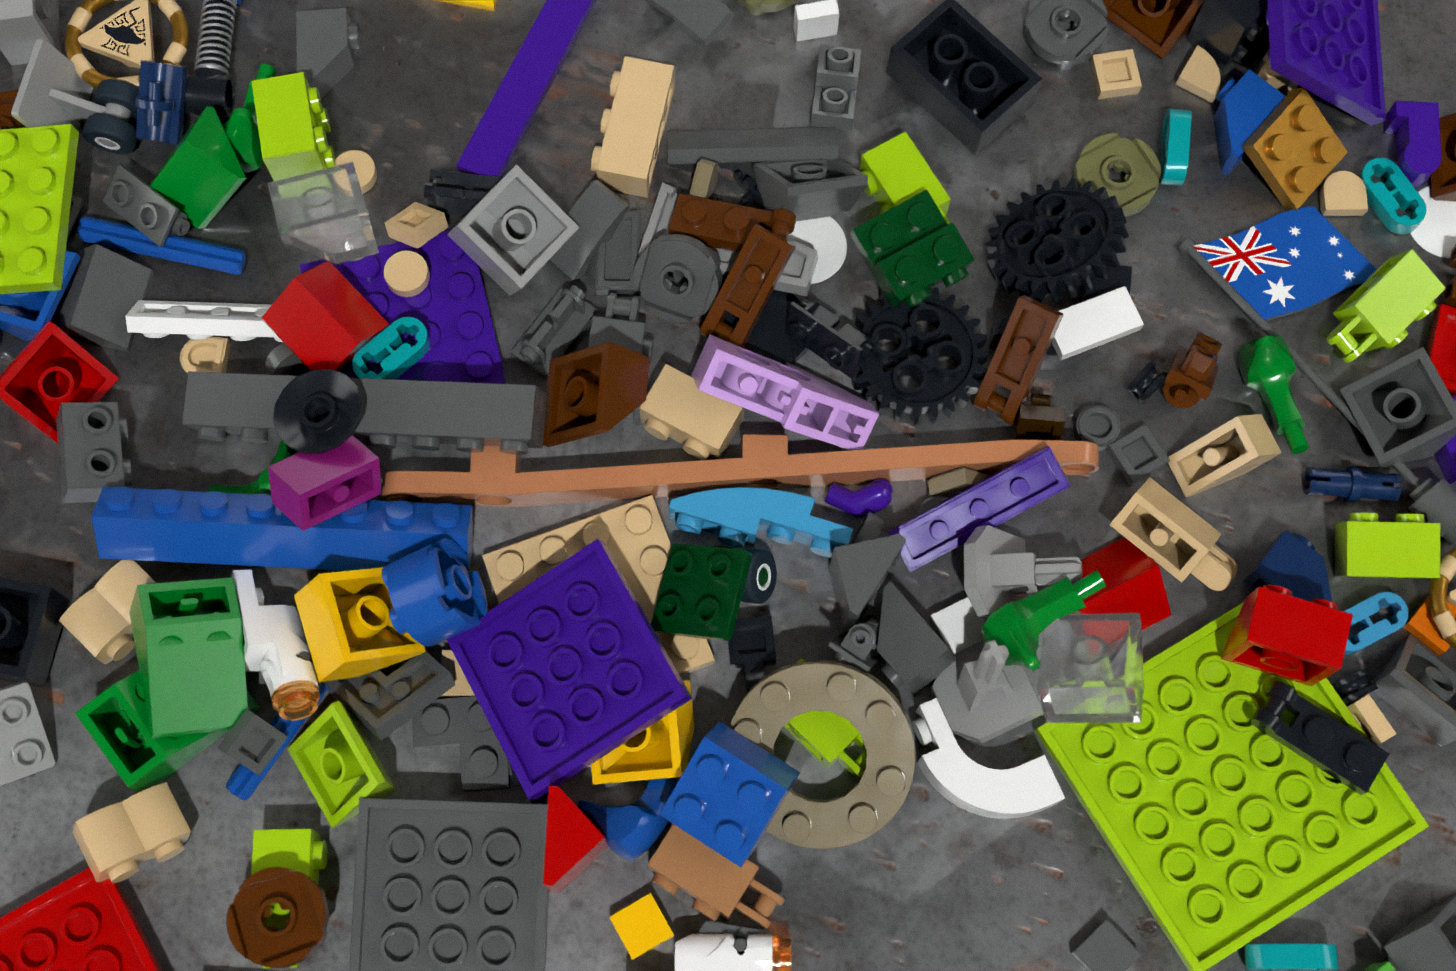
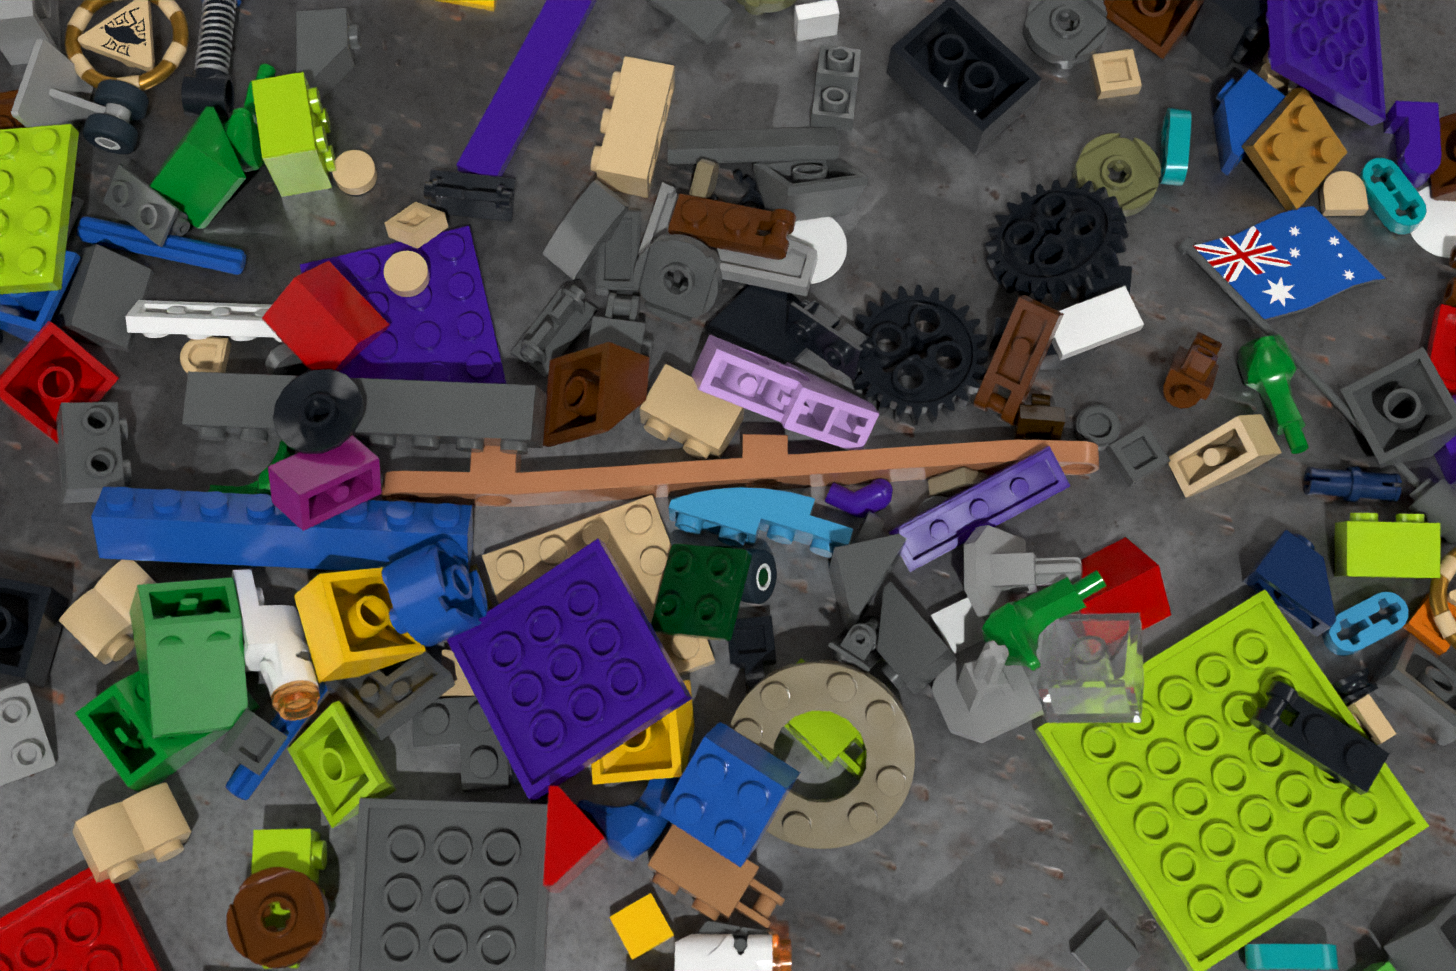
dark blue hips [134,60,187,145] -> none
clear slope [268,162,379,264] -> none
teal beam [352,317,430,380] -> none
light grey slope [447,164,579,296] -> none
reddish brown plate [700,225,796,348] -> none
dark green plate [850,190,975,309] -> none
lime brick [859,131,951,224] -> none
white arch [912,698,1065,819] -> none
tan brick [1110,477,1238,591] -> none
black bush [1126,360,1167,404] -> none
tan tile [1176,45,1221,103] -> none
red slope [1221,585,1353,686] -> none
lime brick [1326,249,1446,363] -> none

